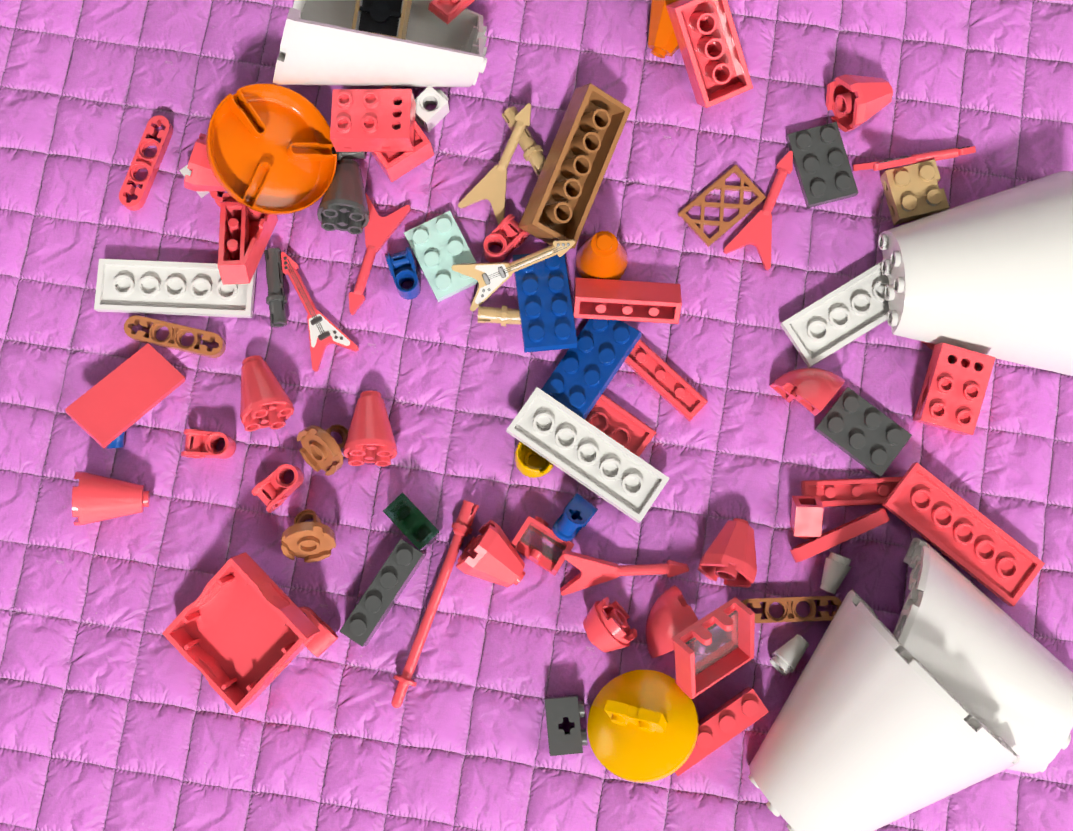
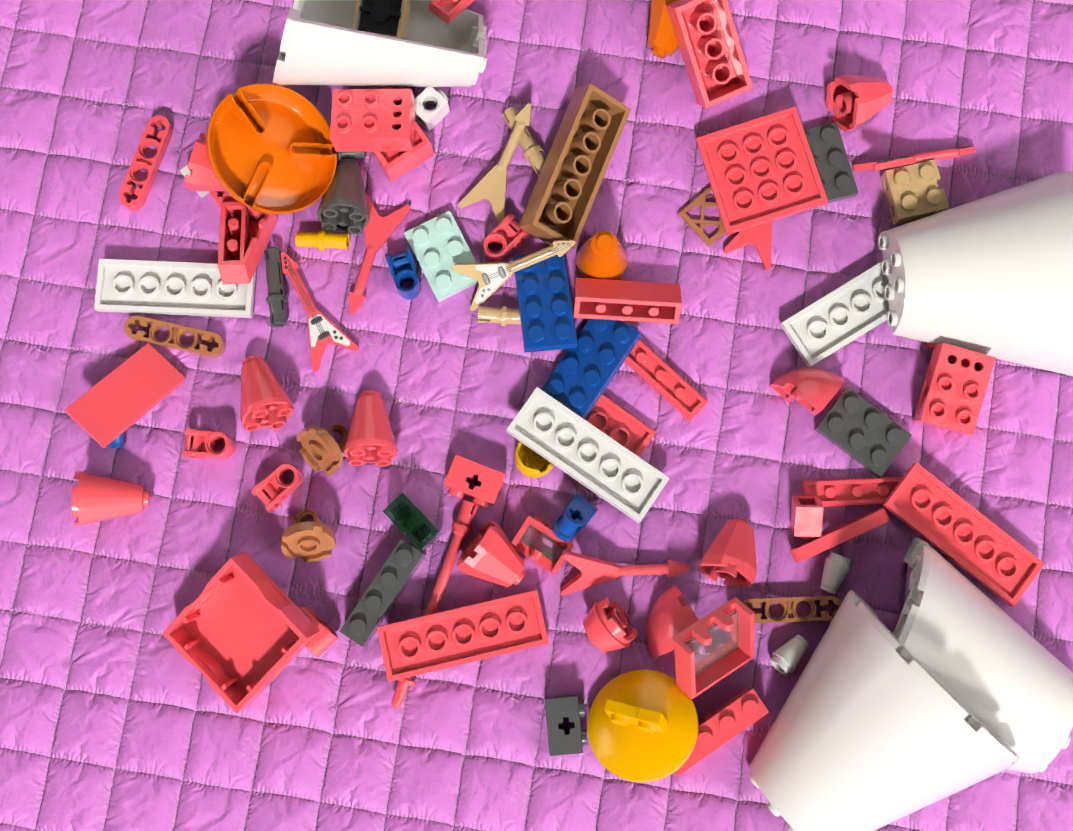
none -> yellow pin [295,230,350,251]
none -> coral plate [376,590,549,682]
none -> coral brick [444,455,506,508]
none -> coral plate [696,106,828,235]

